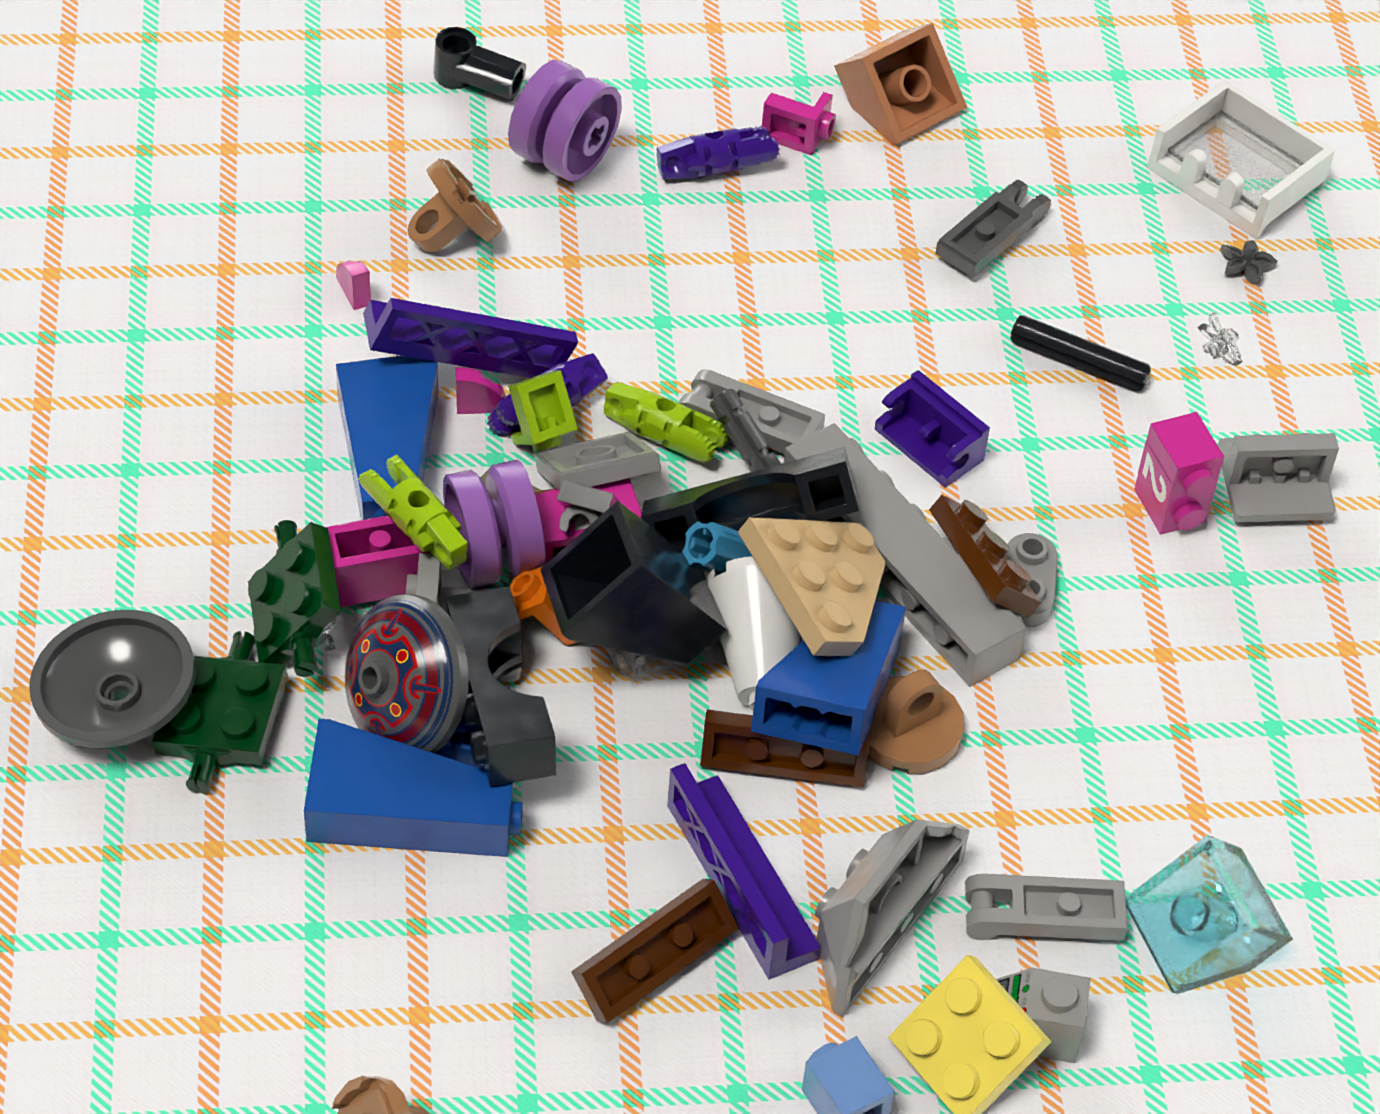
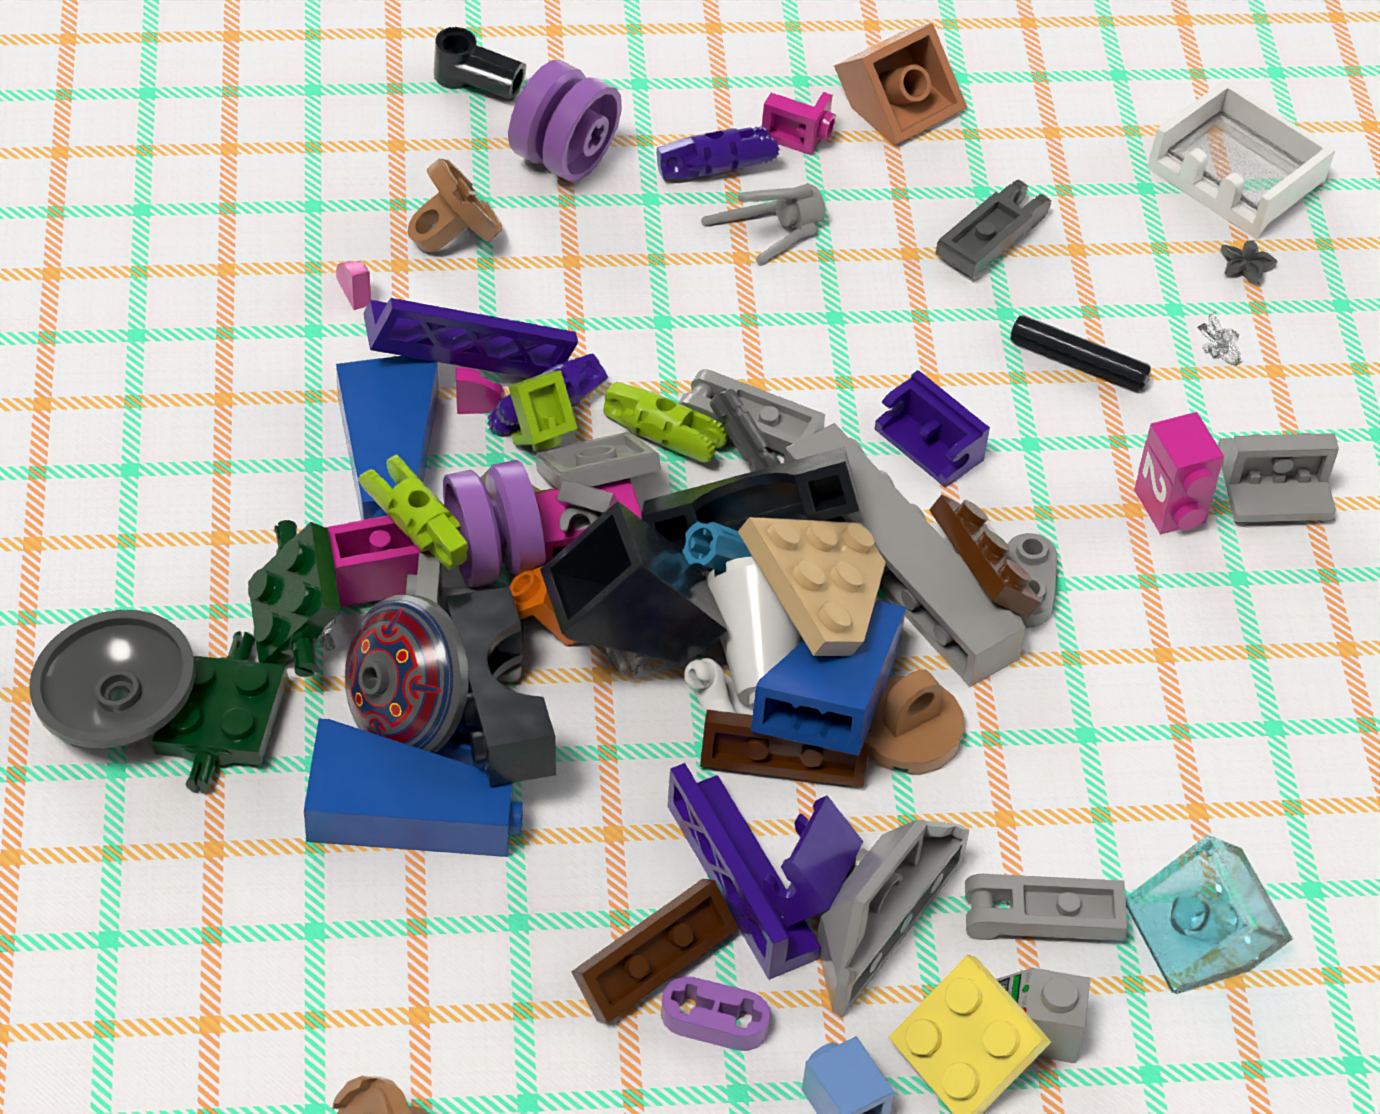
none -> medium lavender beam [661,976,771,1051]
none -> white arm [684,657,737,713]
none -> light grey plant [701,183,825,264]
none -> dark purple hinge [762,795,863,928]

